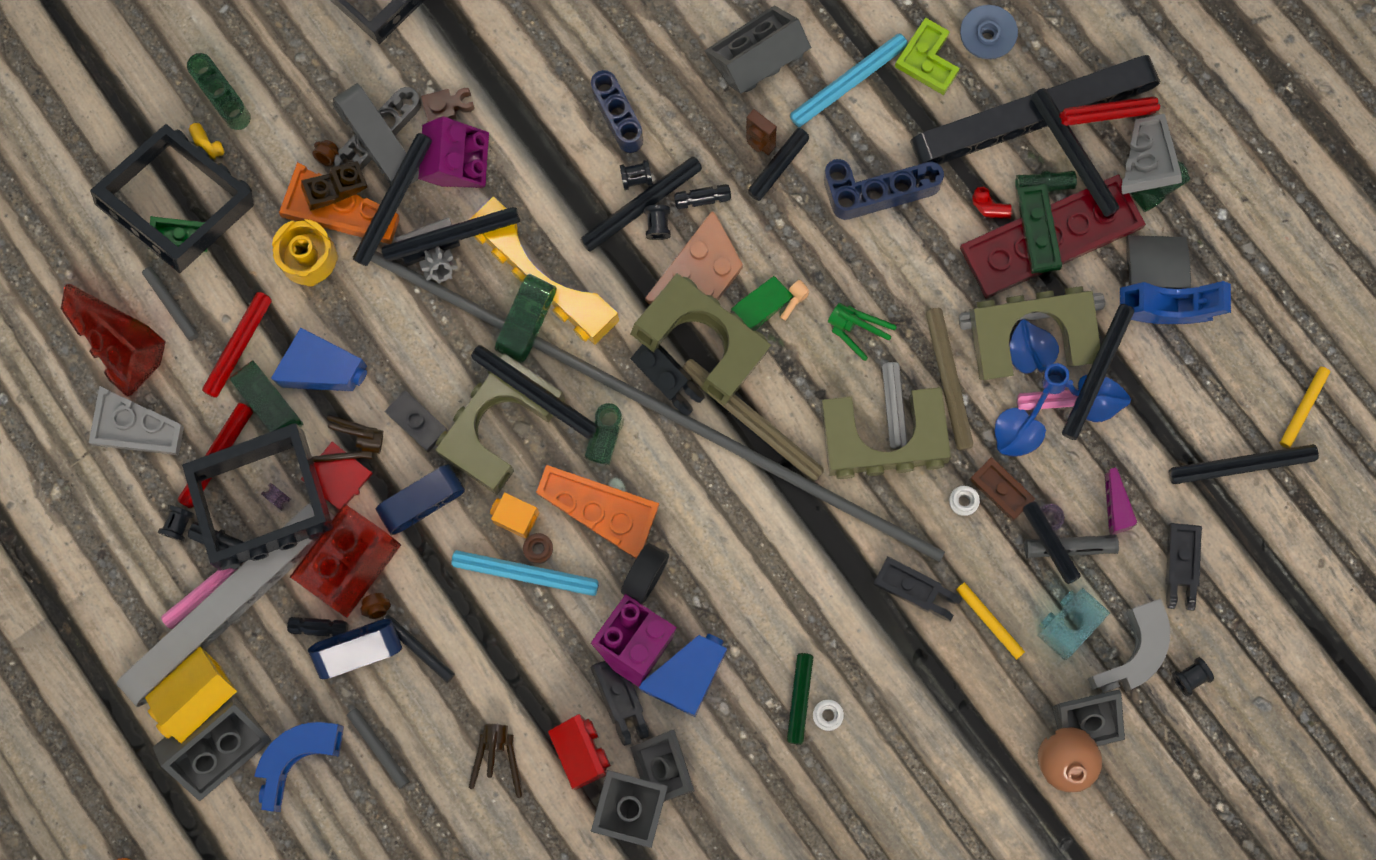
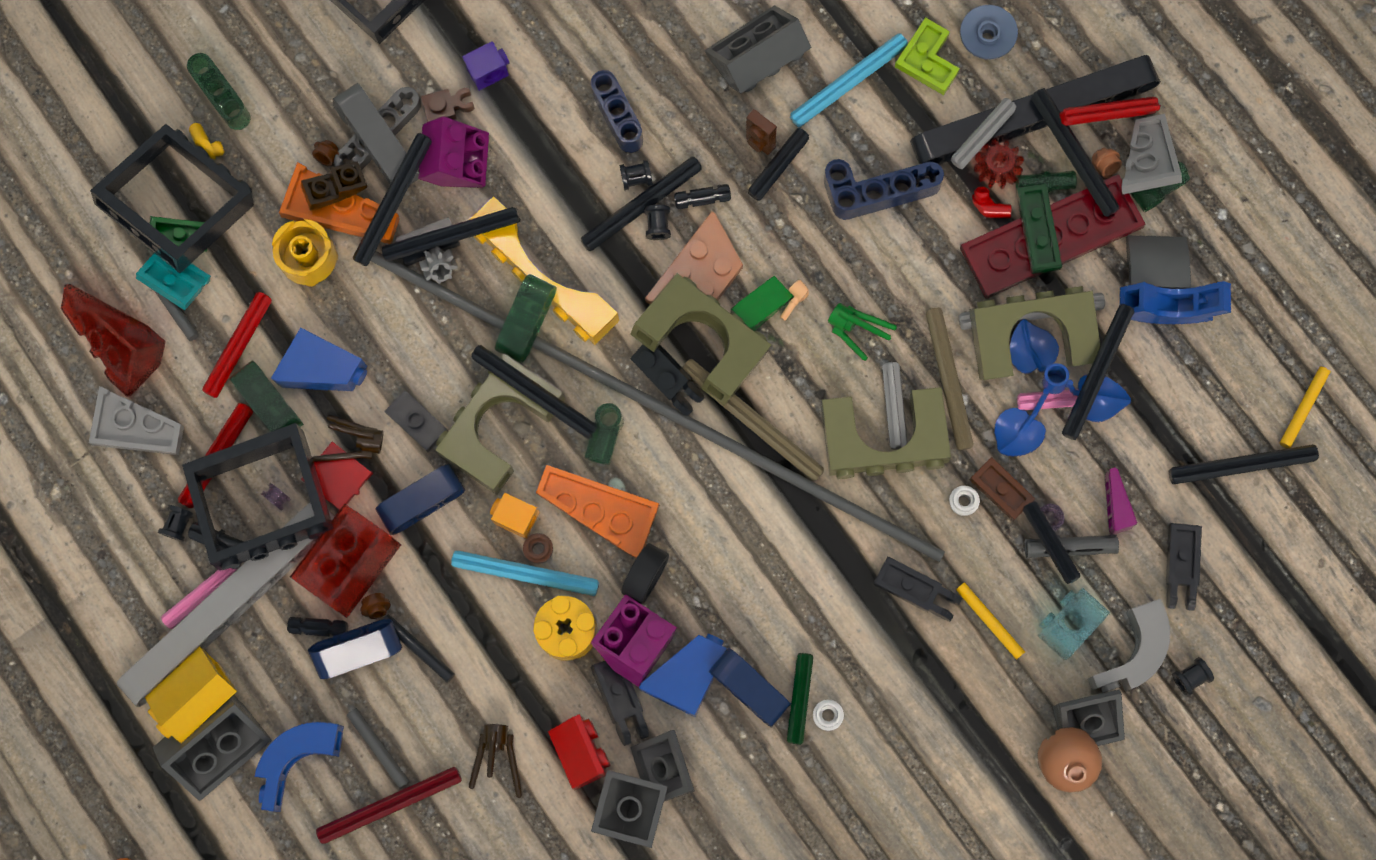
none -> teal plate [136,253,211,310]
none -> dark red axle [316,767,462,844]
none -> dark purple brick [462,41,510,91]
none -> yellow brick [533,596,597,661]
none -> dark blue beam [709,647,791,728]
none -> light grey axle [951,98,1017,169]
none -> clear red gear [974,139,1024,190]
none -> nougat plate [1092,147,1122,178]

